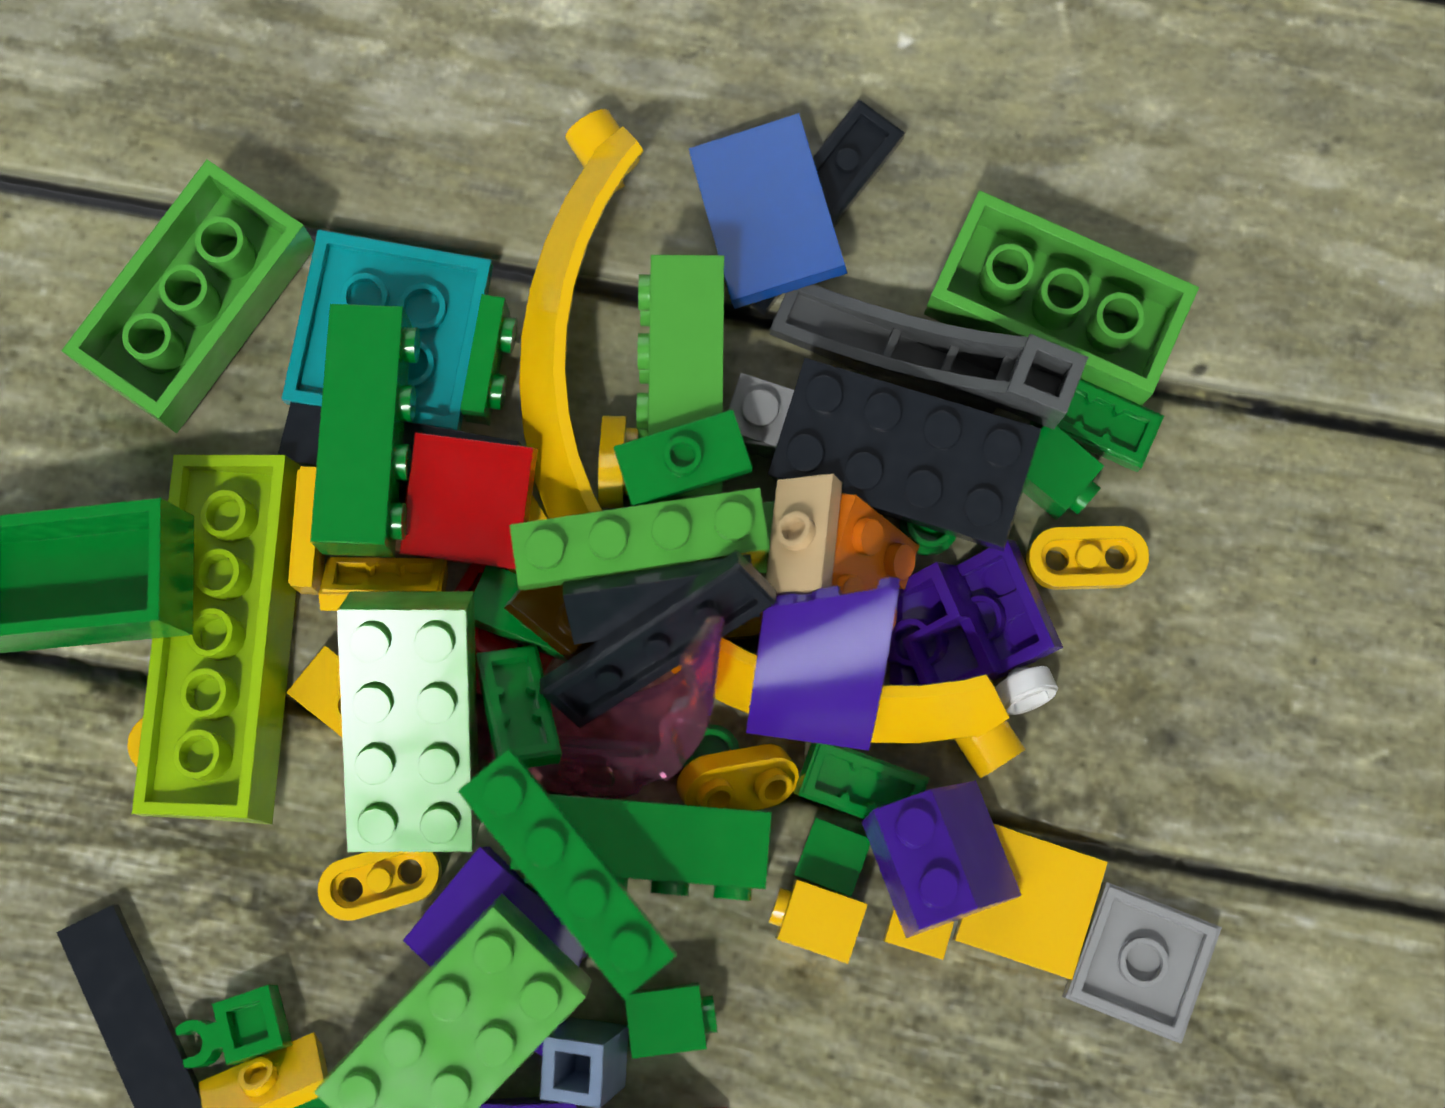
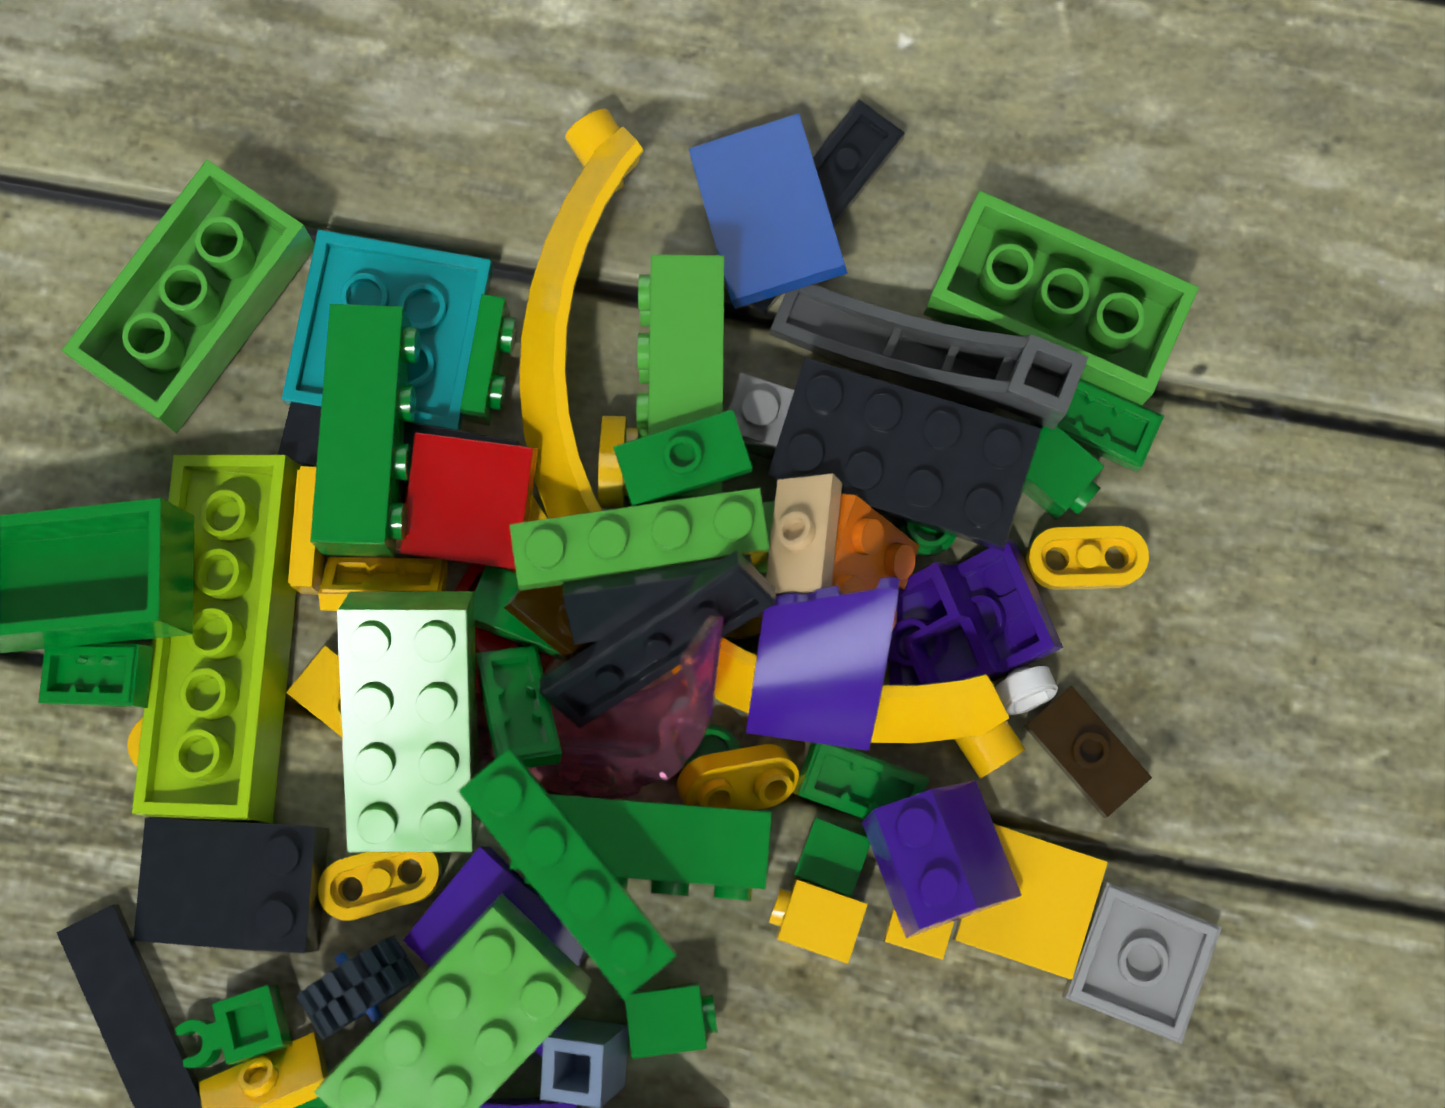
none -> green plate [38,644,153,708]
none -> black slope [133,818,329,953]
none -> black wheel [296,935,420,1040]
none -> dark brown plate [1024,686,1152,818]

